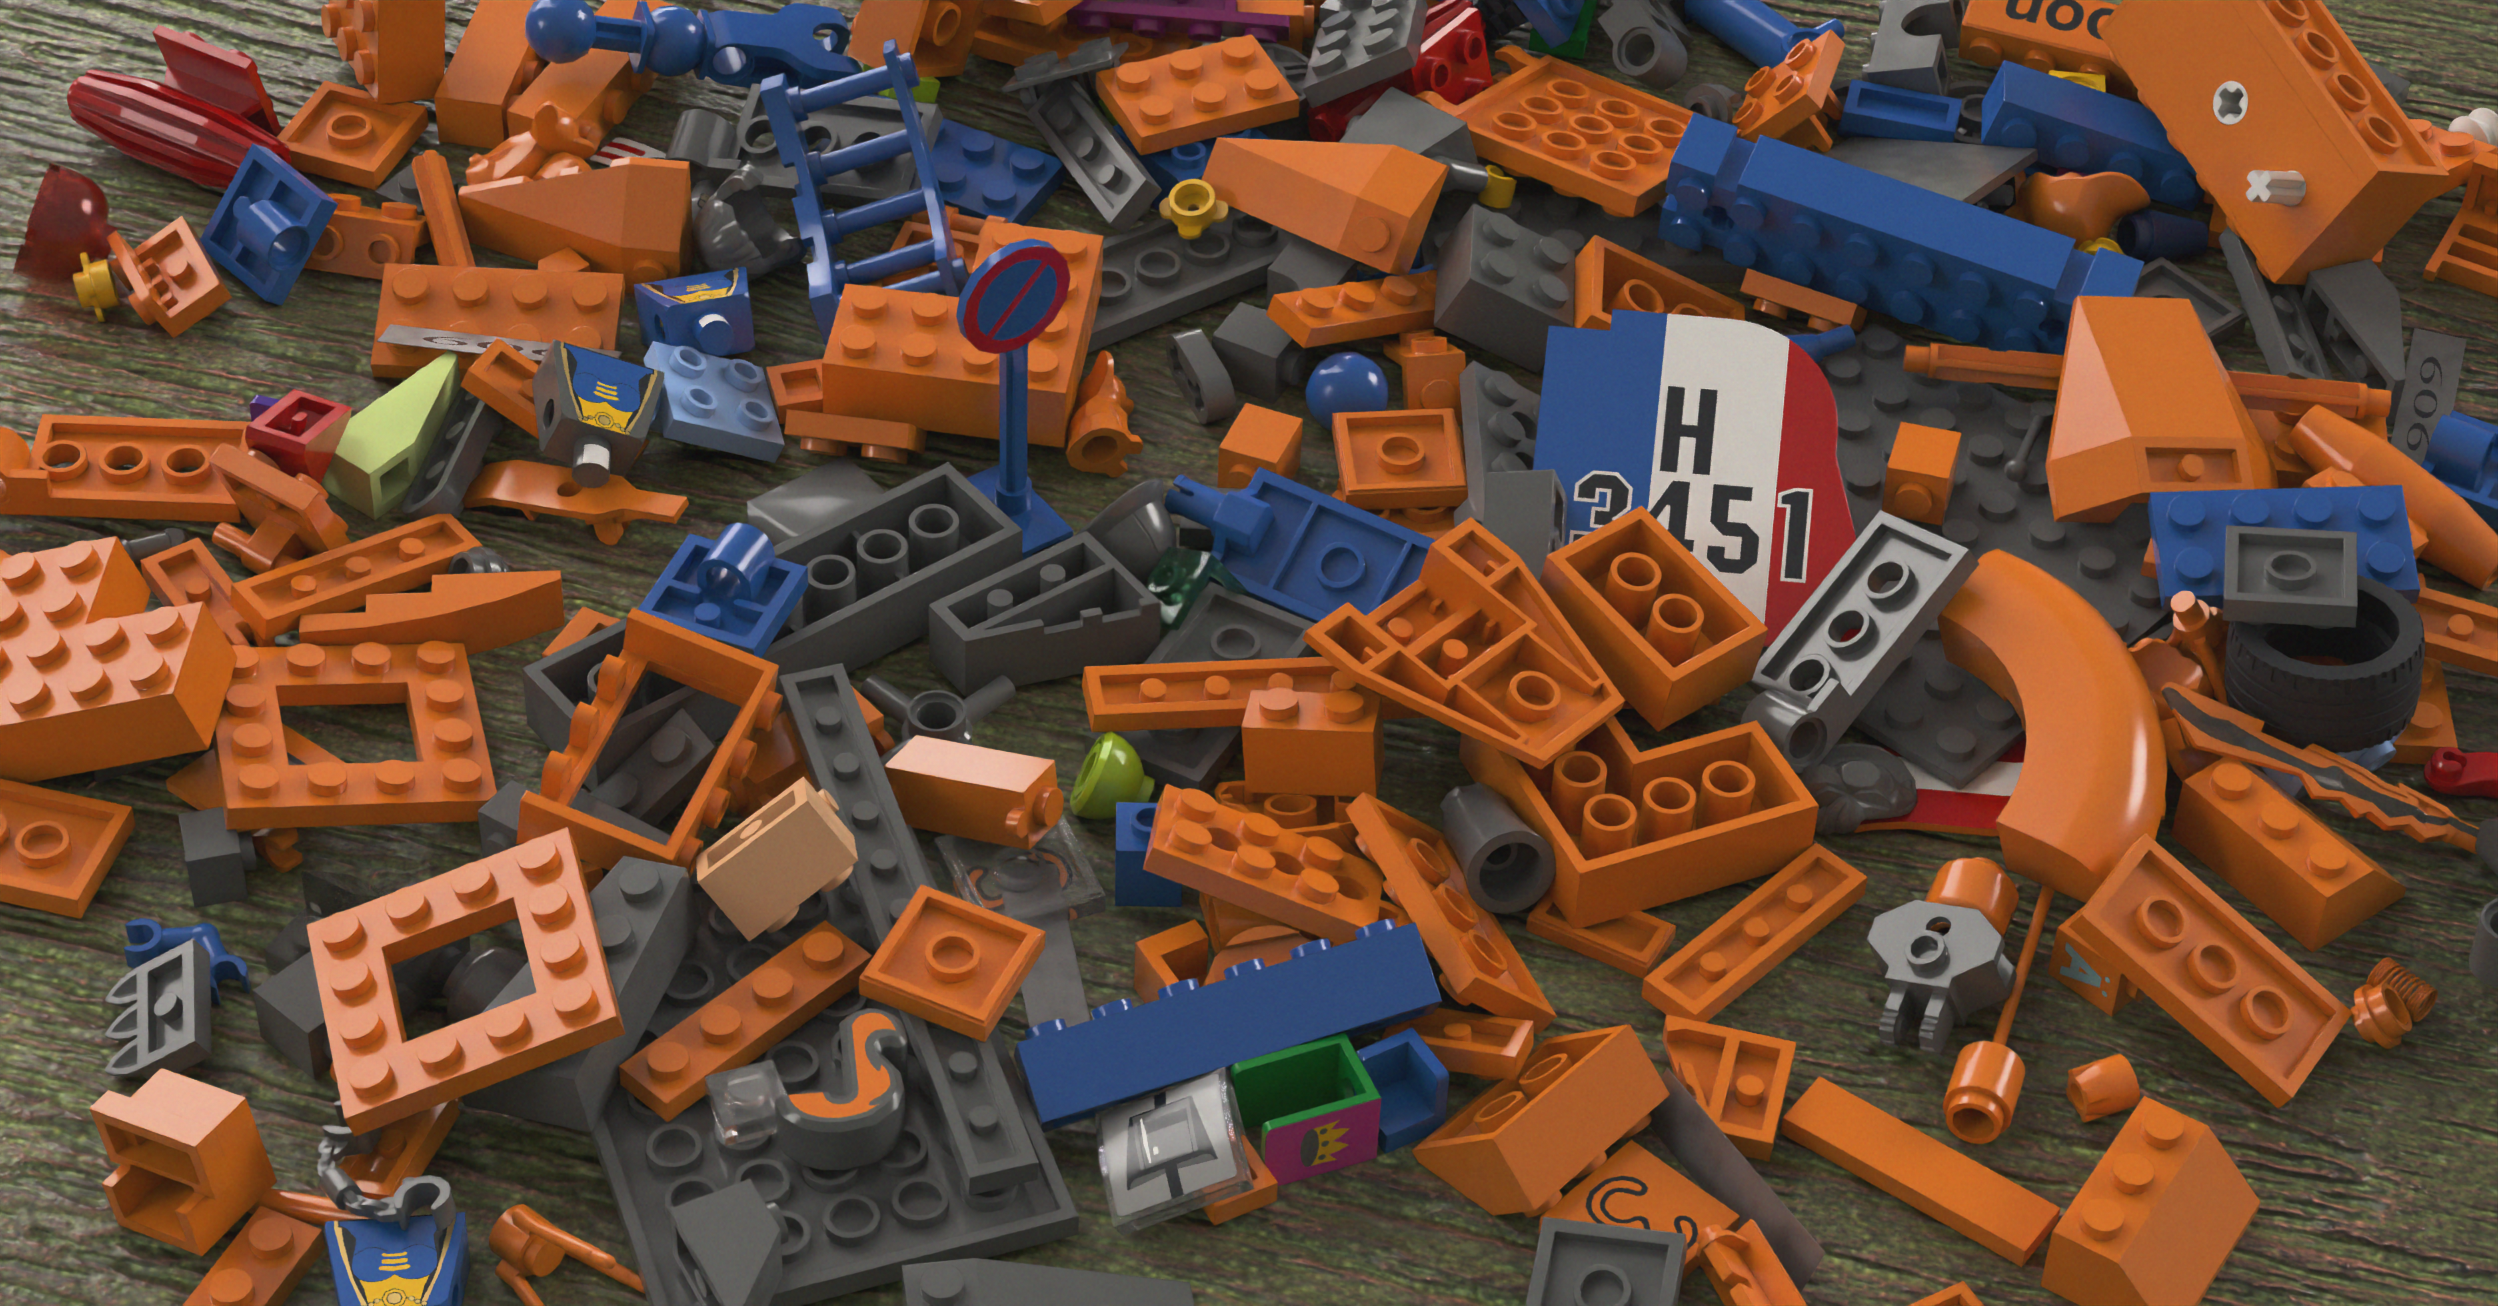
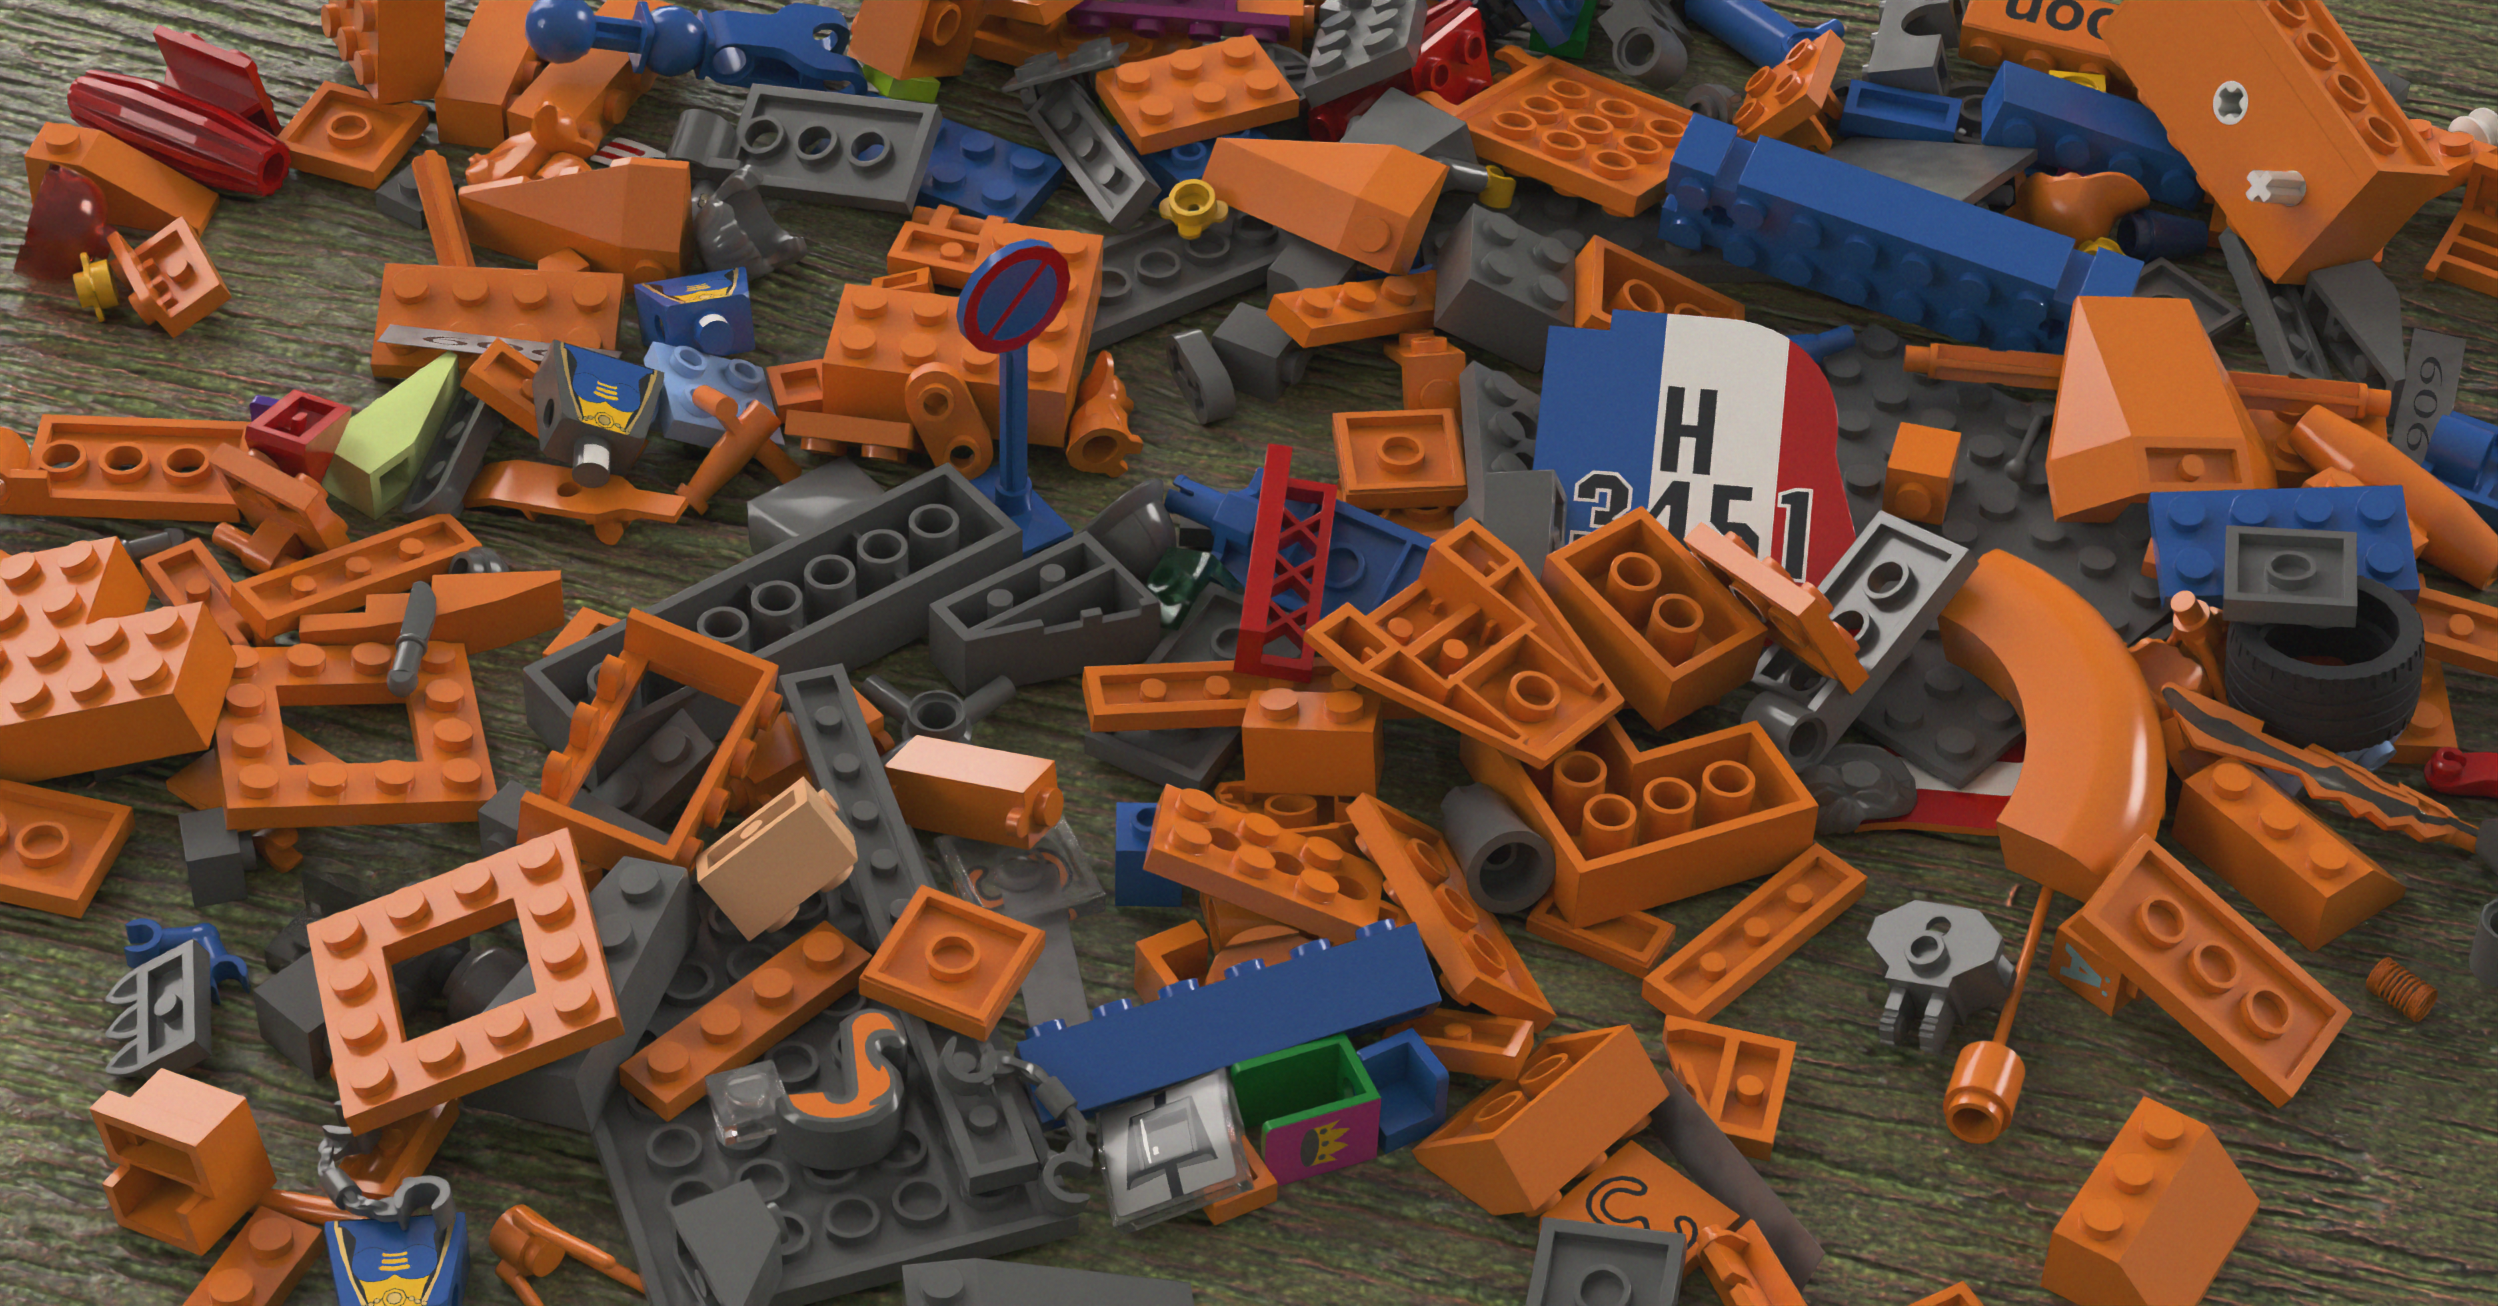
blue plate [200,143,338,305] -> none
orange bracket [303,193,432,280] -> none
blue plate [638,522,808,658] -> none
blue fence [760,39,970,347] -> none
lime brick [1070,731,1155,820] -> none
orange brick [1217,403,1303,489] -> none
blue piece [1305,352,1389,432] -> none
orange plate [1740,268,1868,333] -> none
orange tile [1780,1076,2061,1267] -> none
orange head [1924,857,2019,940] -> none
orange hose [2065,1054,2140,1123] -> none
orange plate [2350,982,2412,1049] -> none
none -> orange slope [24,122,220,239]
none -> dark grey piece [387,580,436,698]
none -> orange piece [674,385,802,516]
none -> orange plate [905,362,993,480]
none -> dark grey piece [936,1036,1093,1216]
none -> red fence [1233,443,1338,684]
none -> orange plate [1683,522,1869,695]

